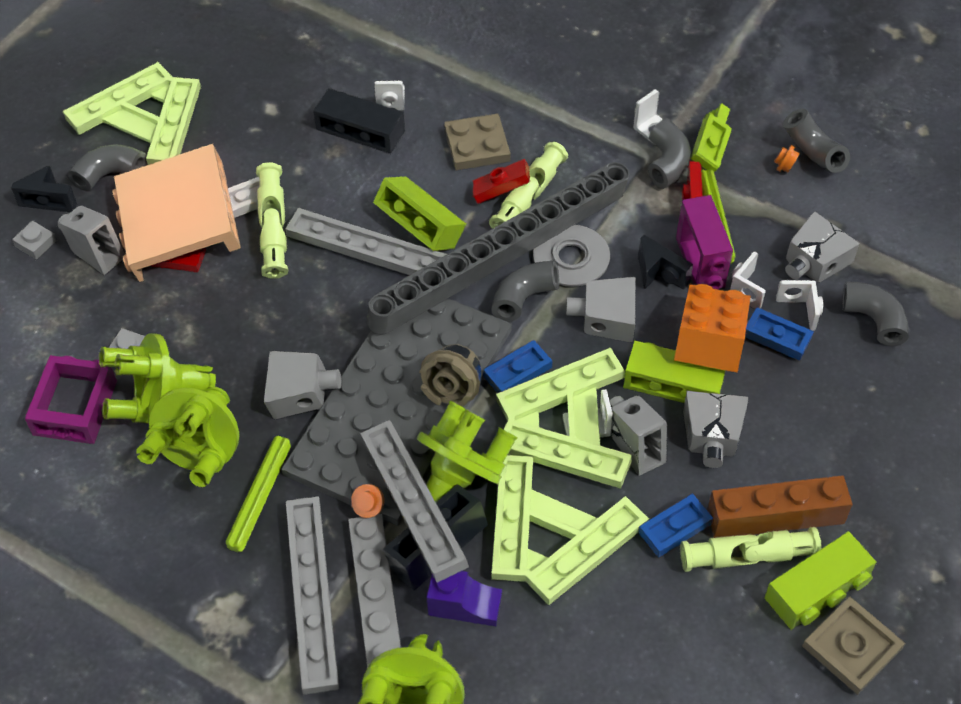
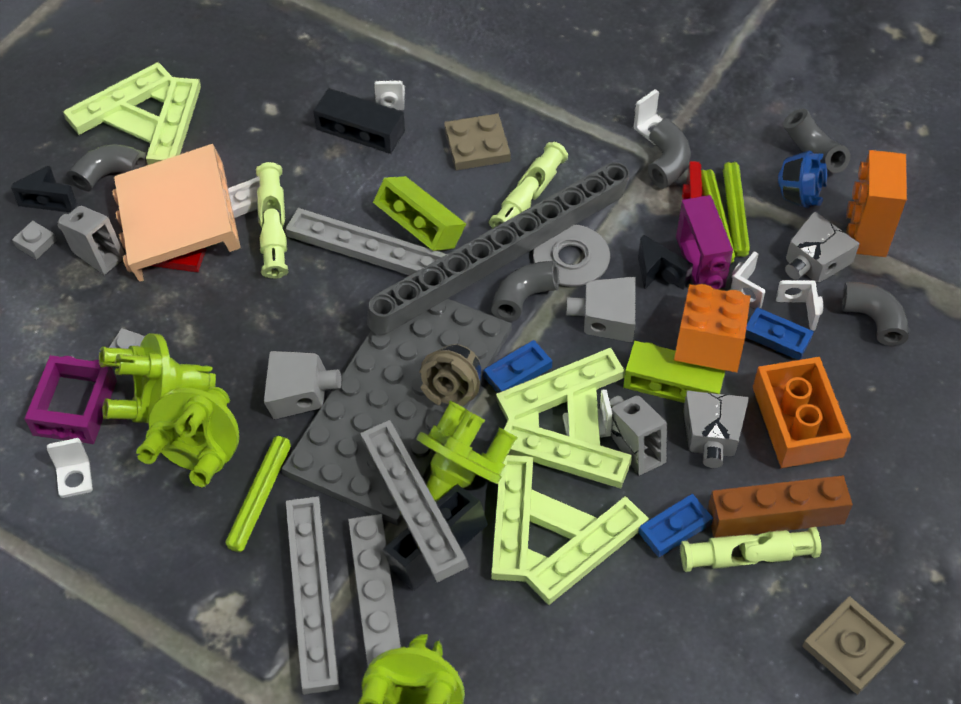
orange plate [351,484,384,518] -> none
dark purple arch [427,571,502,626] -> none
red plate [473,159,530,203] -> none
lime hinge [690,103,732,172] -> none
lime brick [764,531,876,630] -> none
orange plate [774,145,800,173] -> none
none -> white bracket [47,438,93,498]
none -> lime axle [723,162,750,257]
none -> orange brick [753,357,851,468]
none -> blue cone [778,151,827,208]
none -> orange brick [846,150,907,257]

